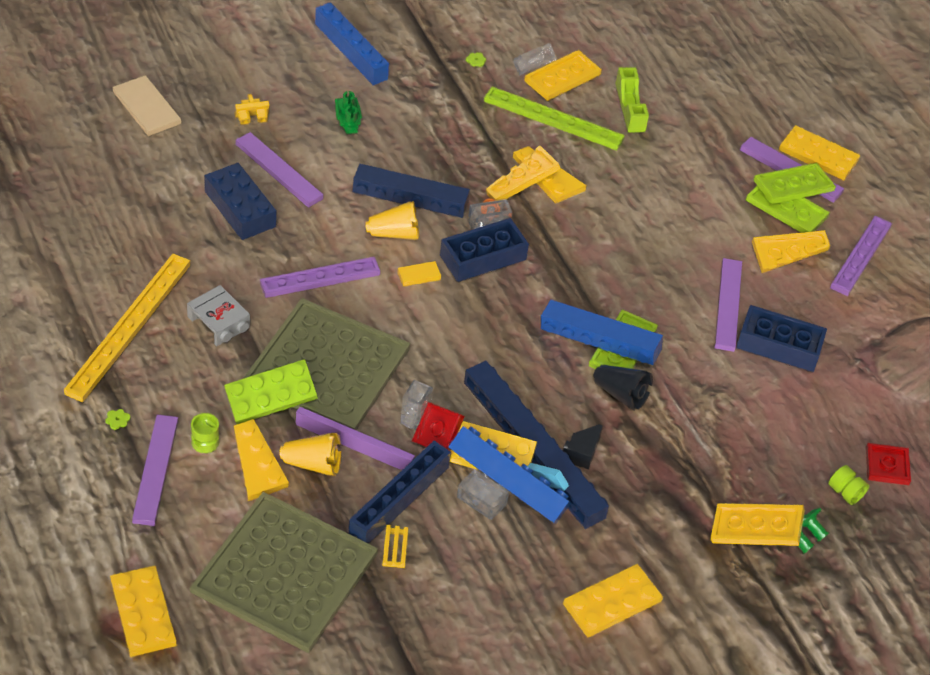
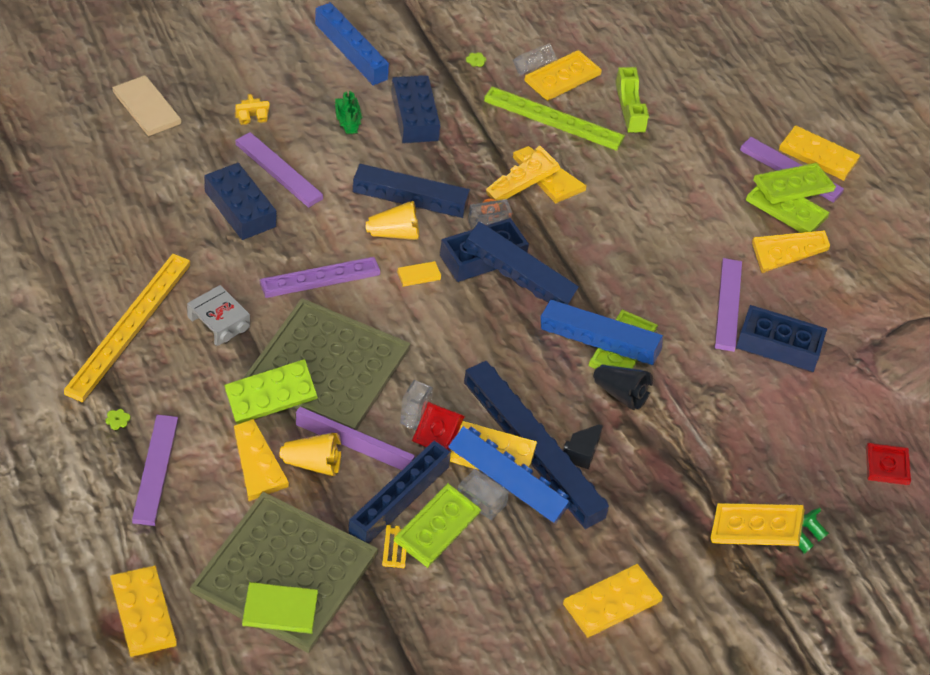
lime wheel [191,413,219,453] -> none
medium azure tile [528,463,569,491] -> none
lime wheel [828,465,869,505] -> none
medium lavender tile [830,216,892,296] -> none
none -> lime tile [242,582,318,634]
none -> dark blue brick [391,75,440,143]
none -> lime tile [393,483,482,568]
none -> dark blue brick [463,221,579,305]

